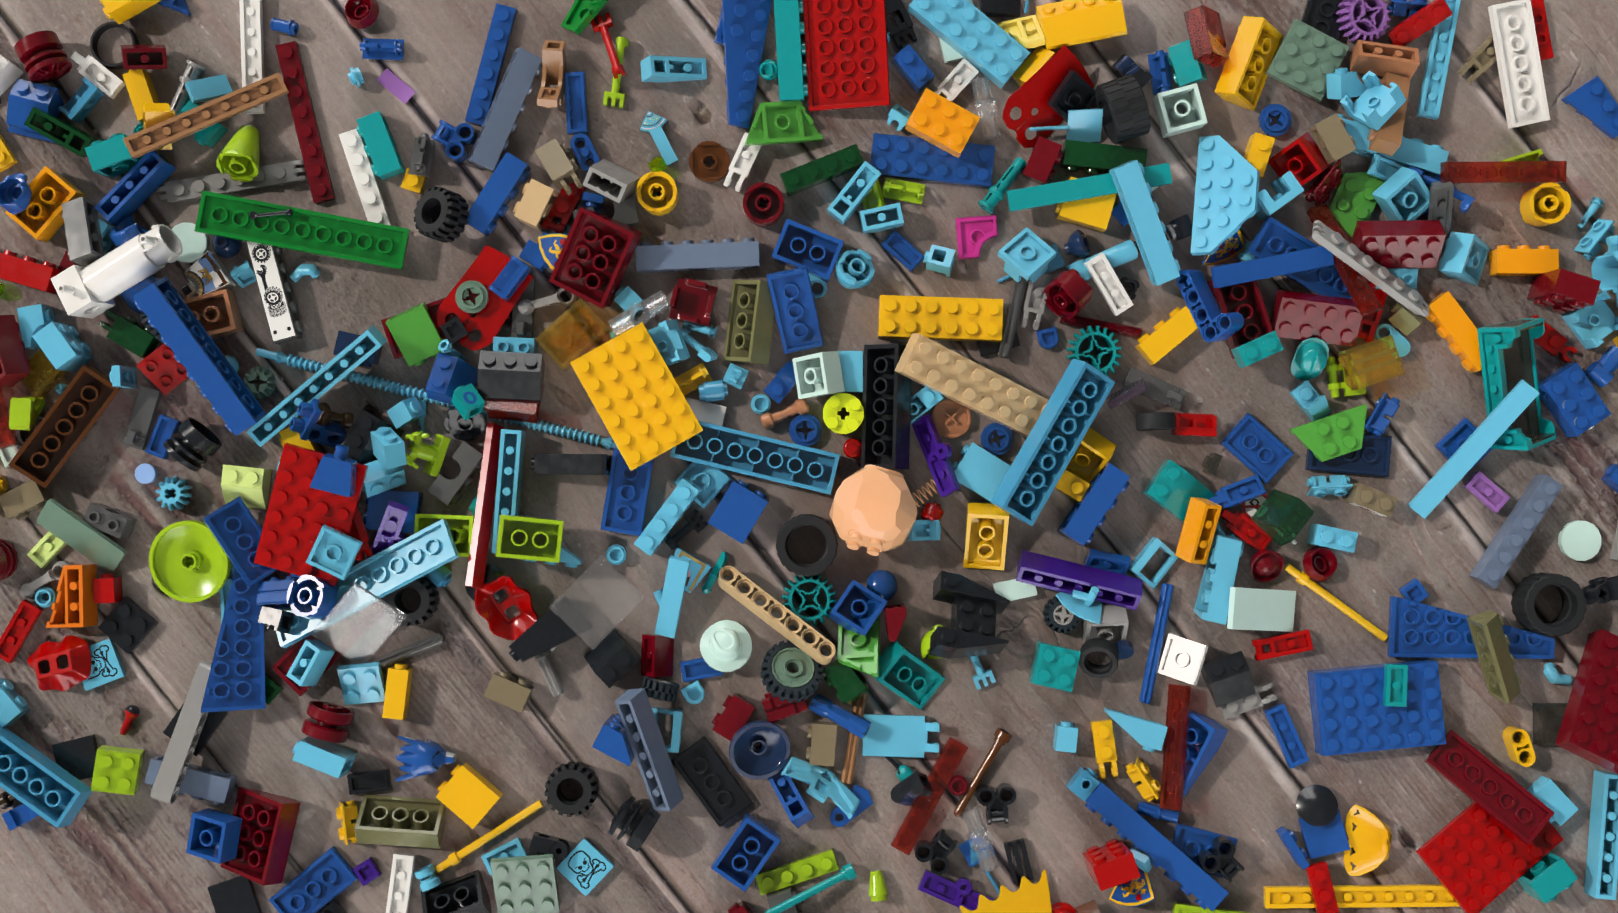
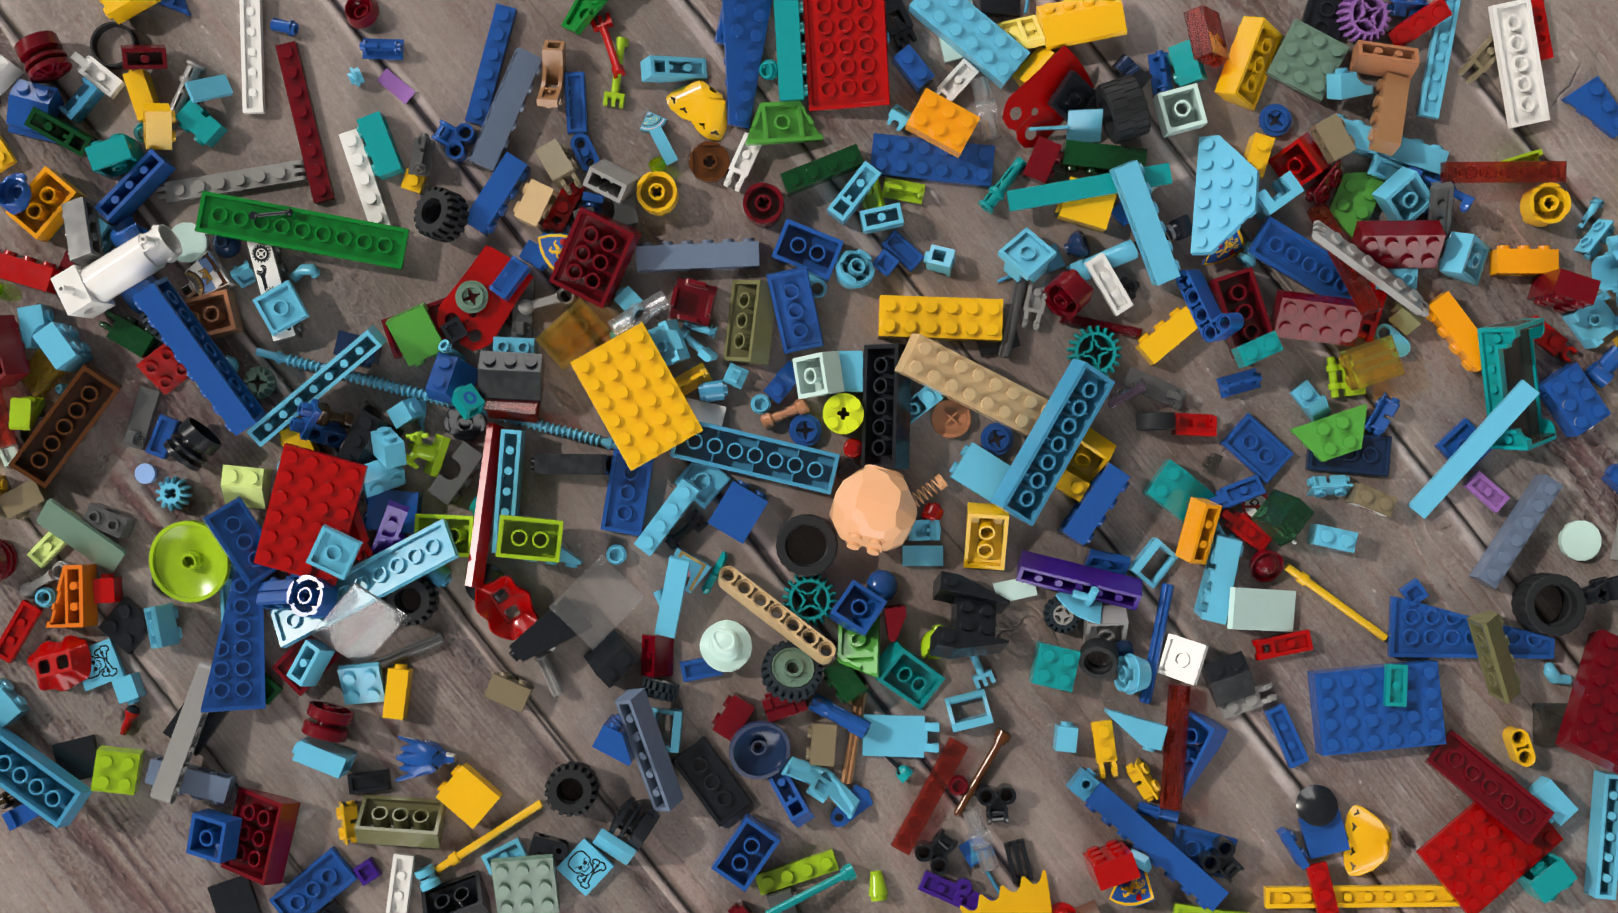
medium azure plate [109,365,137,389] -> none
medium nougat plate [123,72,289,159] -> none
lime cone [216,125,260,182] -> none
brick [258,606,294,634] -> none
blue torso [310,444,357,497] -> none
medium azure tile [680,680,705,704] -> none
black leg [891,771,934,806] -> none
dark purple hinge [912,414,960,497] -> none
dark pink tile [955,215,998,260] -> none
blue tile [1036,327,1059,349] -> none
blue tile [1211,246,1334,288] -> none
teal piece [1290,338,1329,380] -> none
dark red hat [1303,546,1338,581] -> none
medium azure panel [1340,71,1406,131] -> none
none -> medium azure brick [111,672,147,705]
none -> medium azure slope [144,603,182,649]
none -> medium azure tile [253,280,310,336]
none -> medium azure tile [592,828,637,865]
none -> yellow piece [666,80,727,141]
none -> blue plate [872,248,901,277]
none -> medium azure tile [902,545,943,566]
none -> medium azure tile [944,689,994,733]
none -> medium azure cone [1114,653,1152,695]
none -> blue hinge [1216,368,1262,398]

